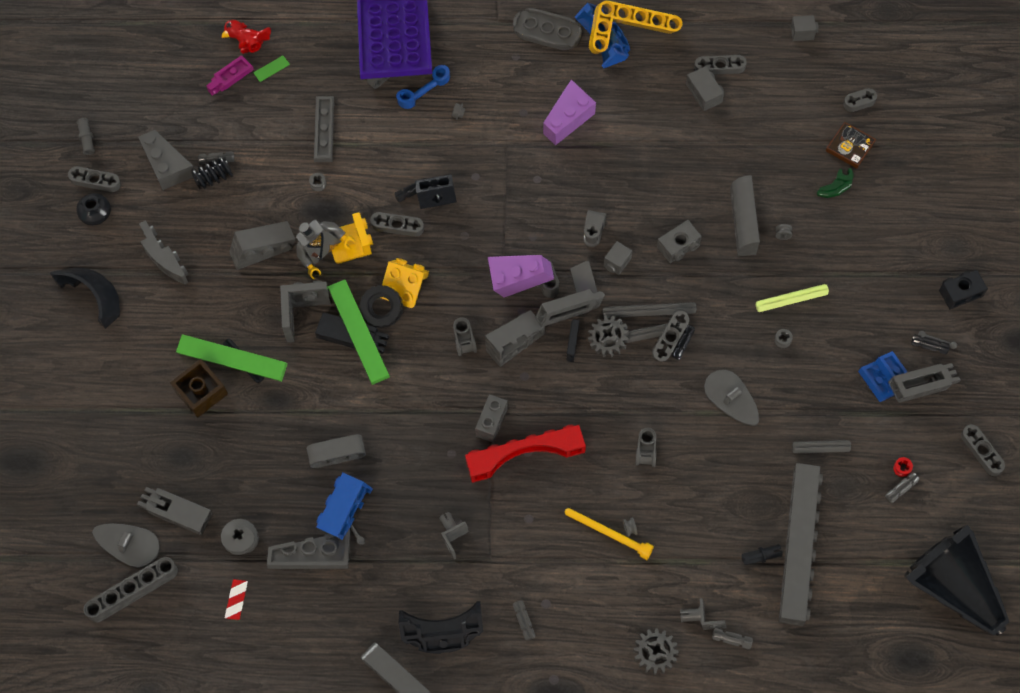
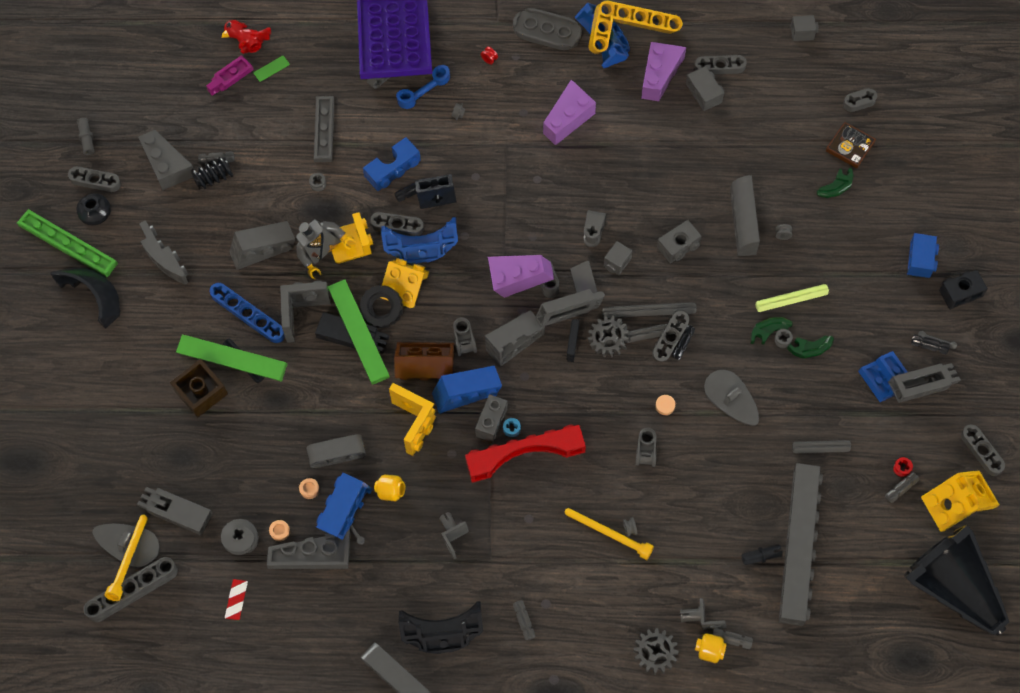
none -> bright green tile [17,209,118,278]
none -> yellow piece [104,515,147,601]
none -> blue beam [209,283,285,343]
none -> light nougat tile [269,520,290,541]
none -> light nougat tile [299,478,320,499]
none -> blue arch [363,137,421,191]
none -> yellow head [374,474,405,501]
none -> blue windscreen [381,217,458,264]
none -> yellow bracket [389,383,436,456]
none -> reddish brown slope [394,342,454,380]
none -> blue wedge [432,365,502,414]
none -> red bush [480,47,498,65]
none -> dark azure bush [503,418,521,438]
none -> medium lavender wedge [641,42,686,101]
none -> light nougat tile [656,395,675,415]
none -> yellow head [695,633,727,663]
none -> dark green piece [750,317,793,345]
none -> dark green piece [787,336,834,358]
none -> blue brick [907,233,939,278]
none -> yellow bracket [921,471,1000,532]

